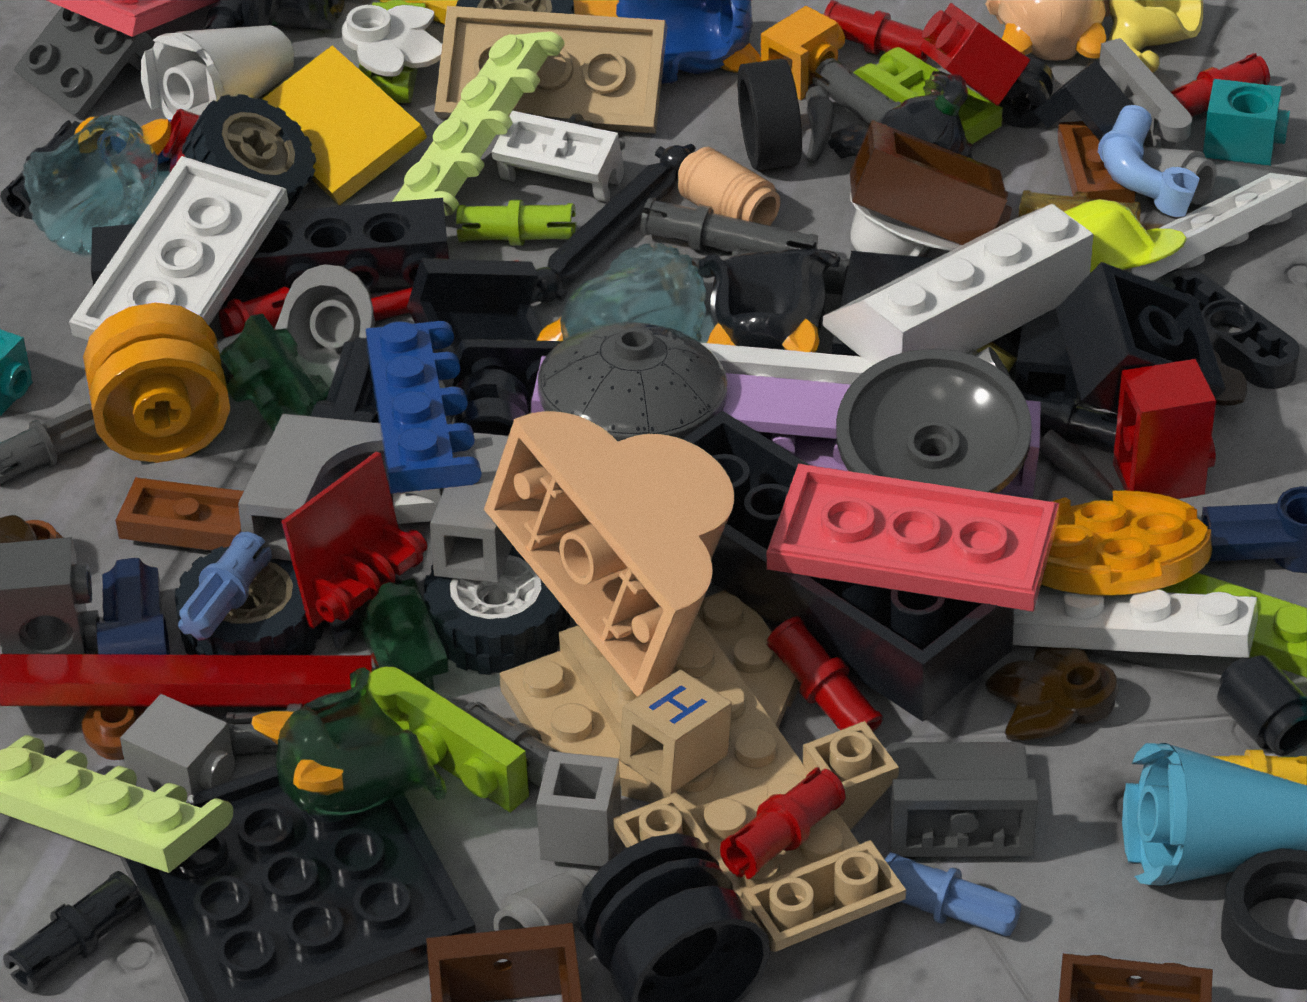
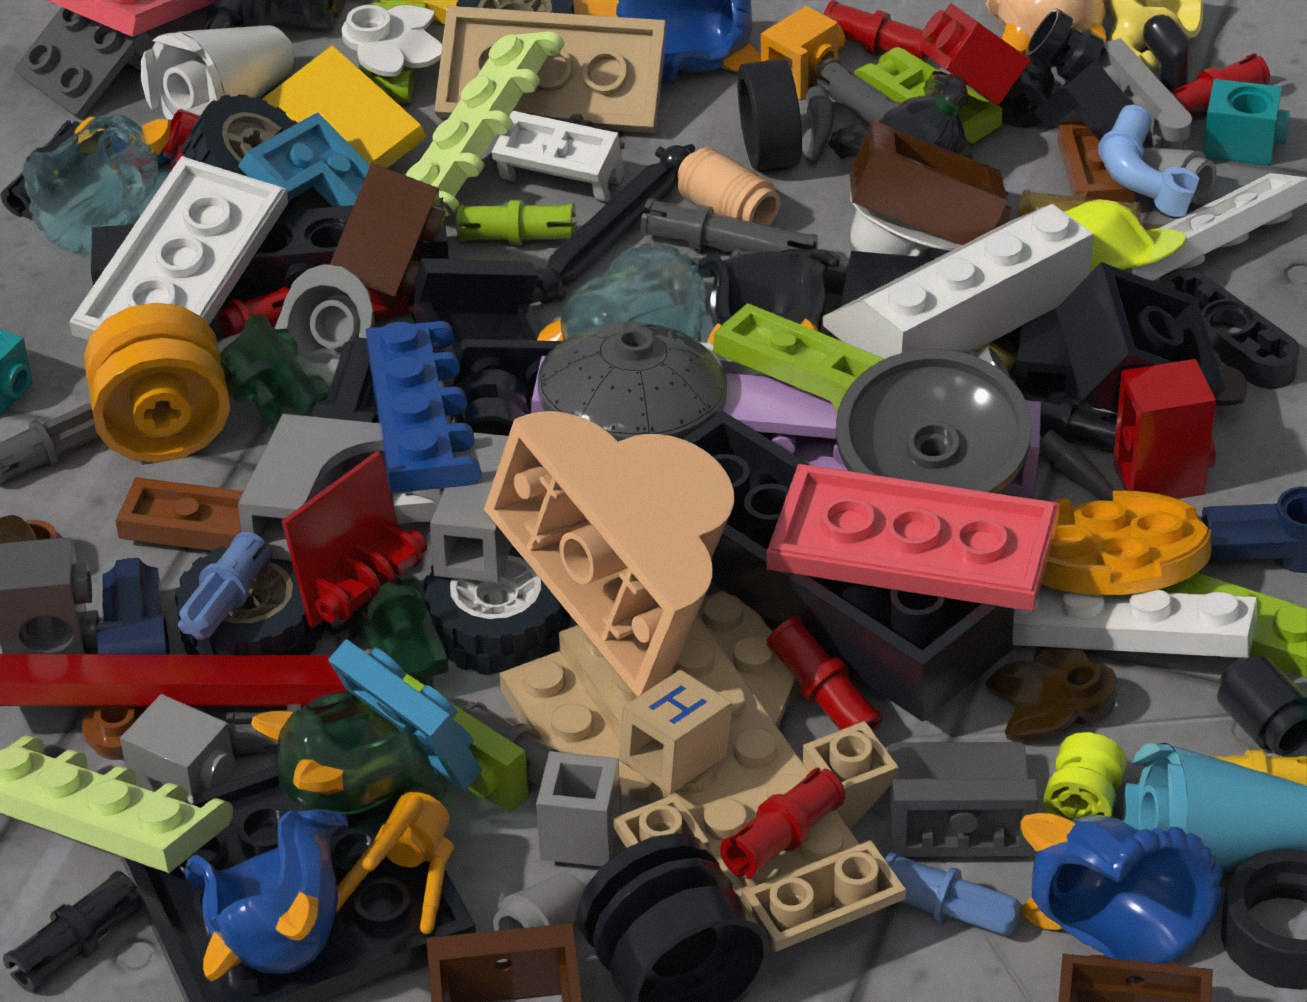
none -> blue hair [184,809,348,982]
none -> dark azure plate [238,112,370,207]
none -> dark azure plate [328,639,482,791]
none -> reddish brown brick [330,162,446,311]
none -> light orange plant [336,792,455,935]
none -> lime plate [713,303,884,412]
none -> blue hair [1020,813,1223,979]
none -> black wheel [1026,8,1104,81]
none -> neon yellow wheel [1043,732,1127,821]
none -> black arm [1142,14,1190,91]

